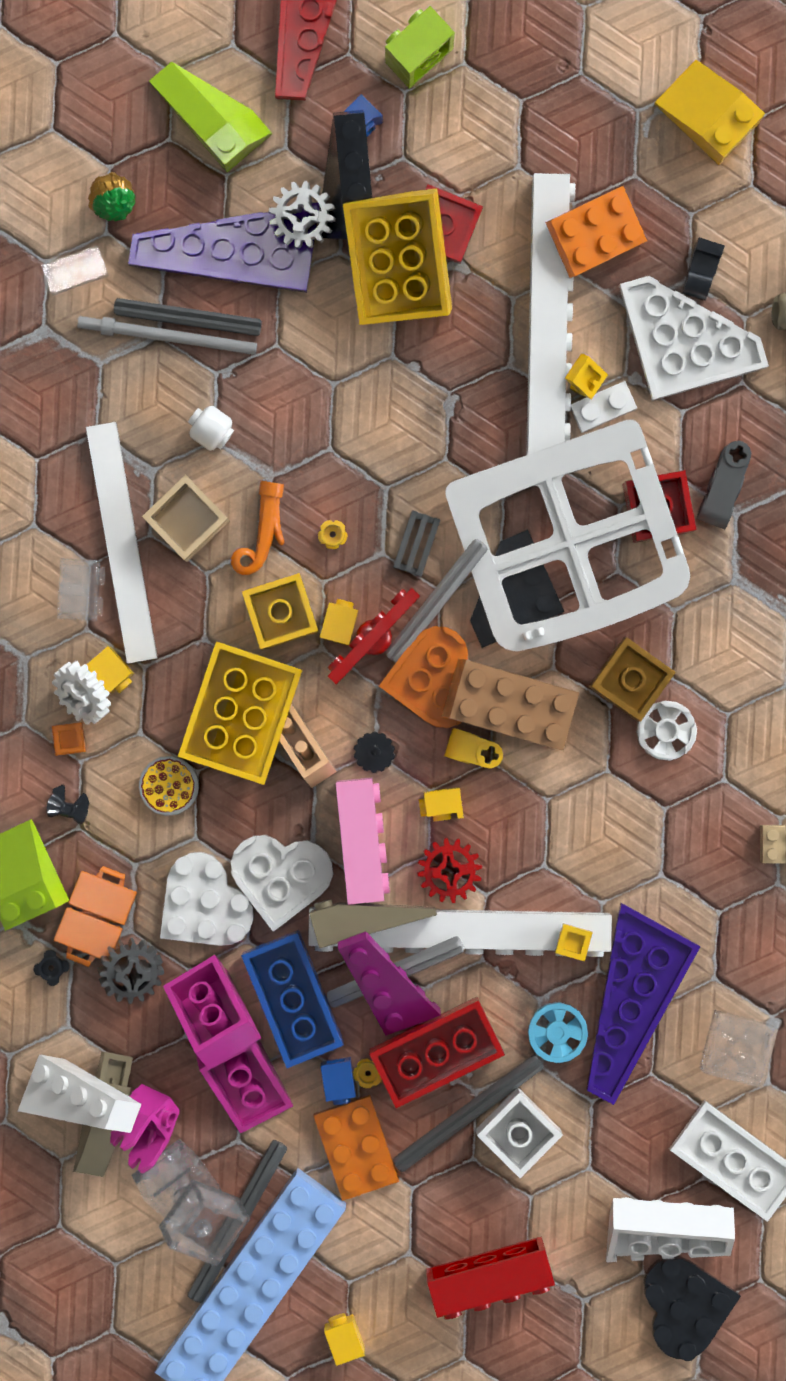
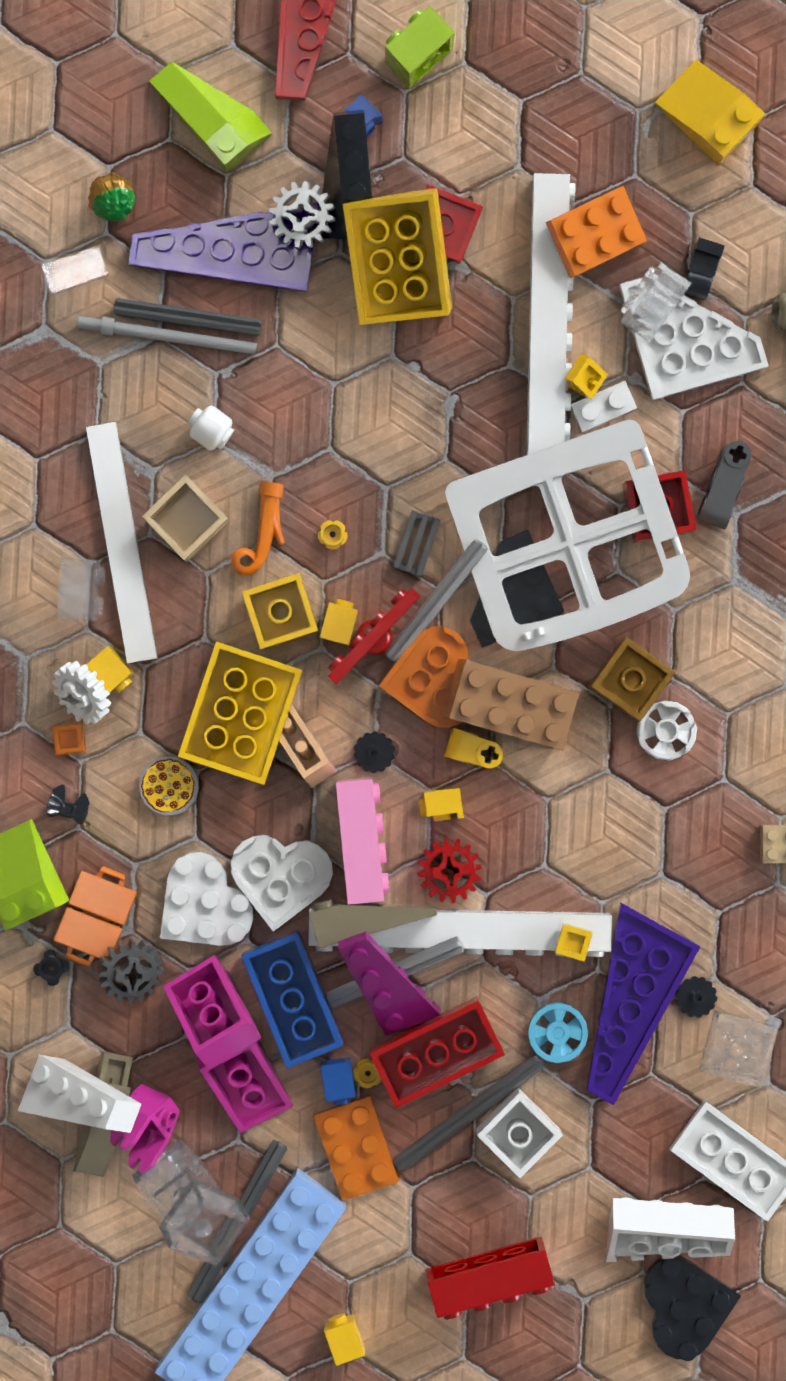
none -> clear brick [620,262,691,343]
none -> black piece [676,976,717,1018]

